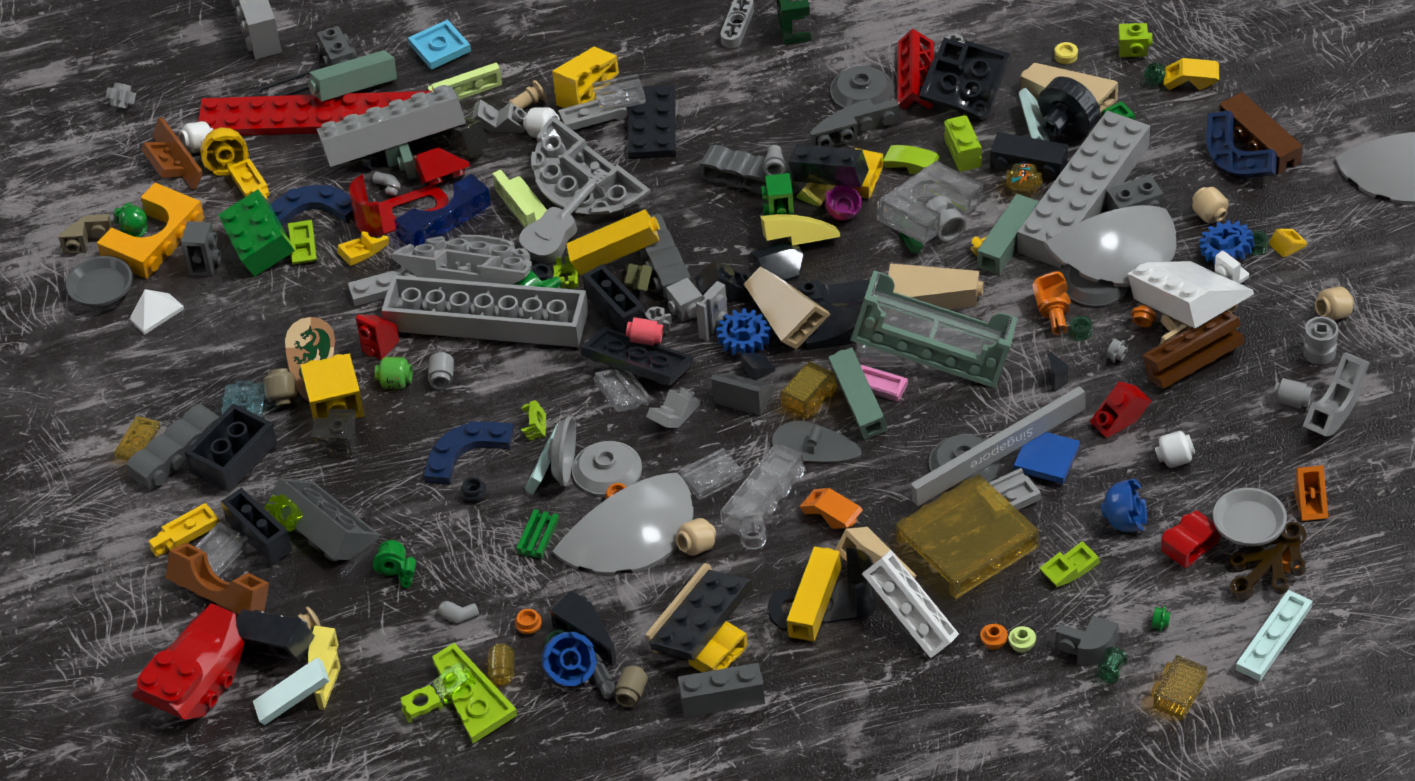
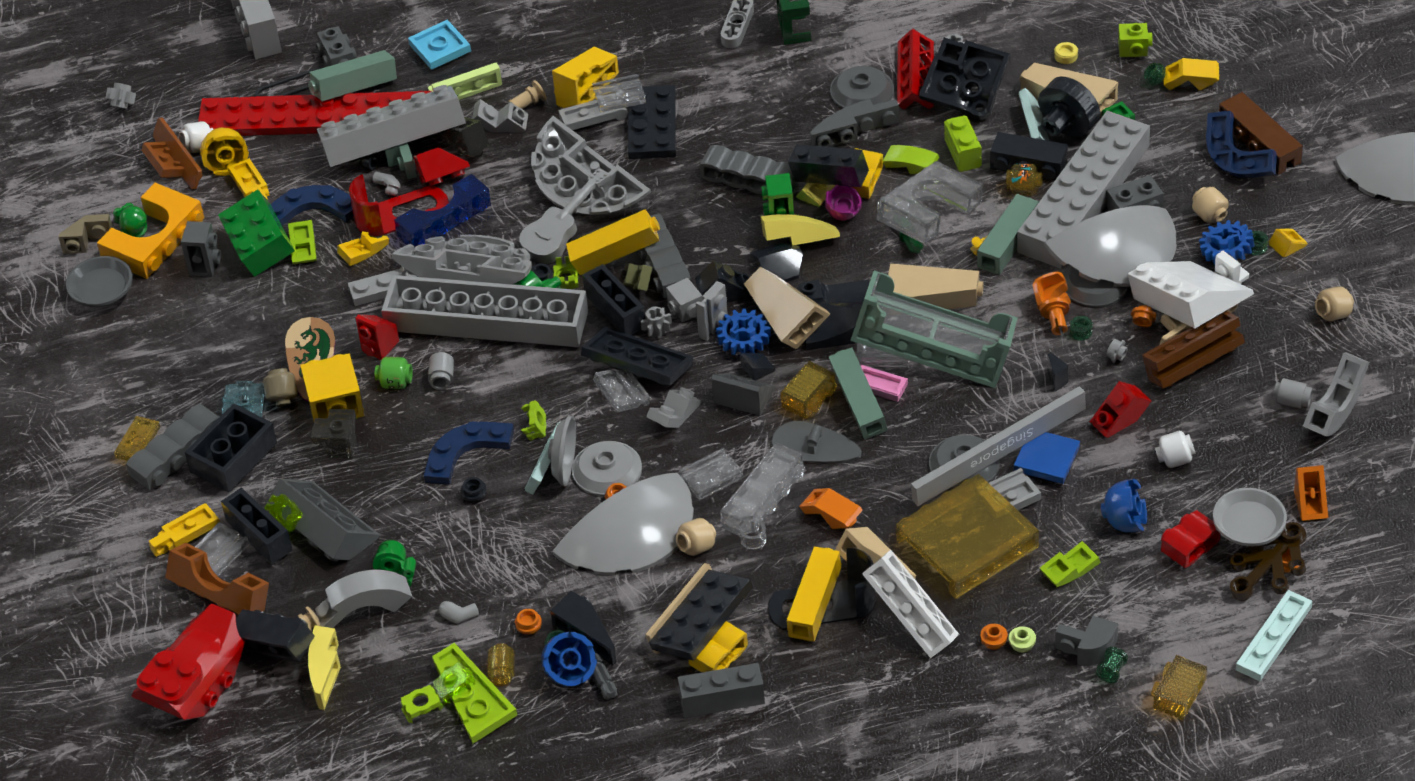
white slope [130,289,184,335] -> none
light aqua tile [253,658,330,725] -> none
yellowish green panel [492,170,547,227] -> none
green tile [516,509,559,559] -> none
white head [523,107,560,138] -> none
dark tan brick [614,666,648,707] -> none
coral brick [626,317,664,346] -> none
light grey cone [762,145,786,175] -> none
light grey wheel [922,196,967,242] -> none
green plate [1151,606,1171,632] -> none
light grey wheel [1303,316,1339,365] -> none
none -> light grey arch [315,570,412,628]

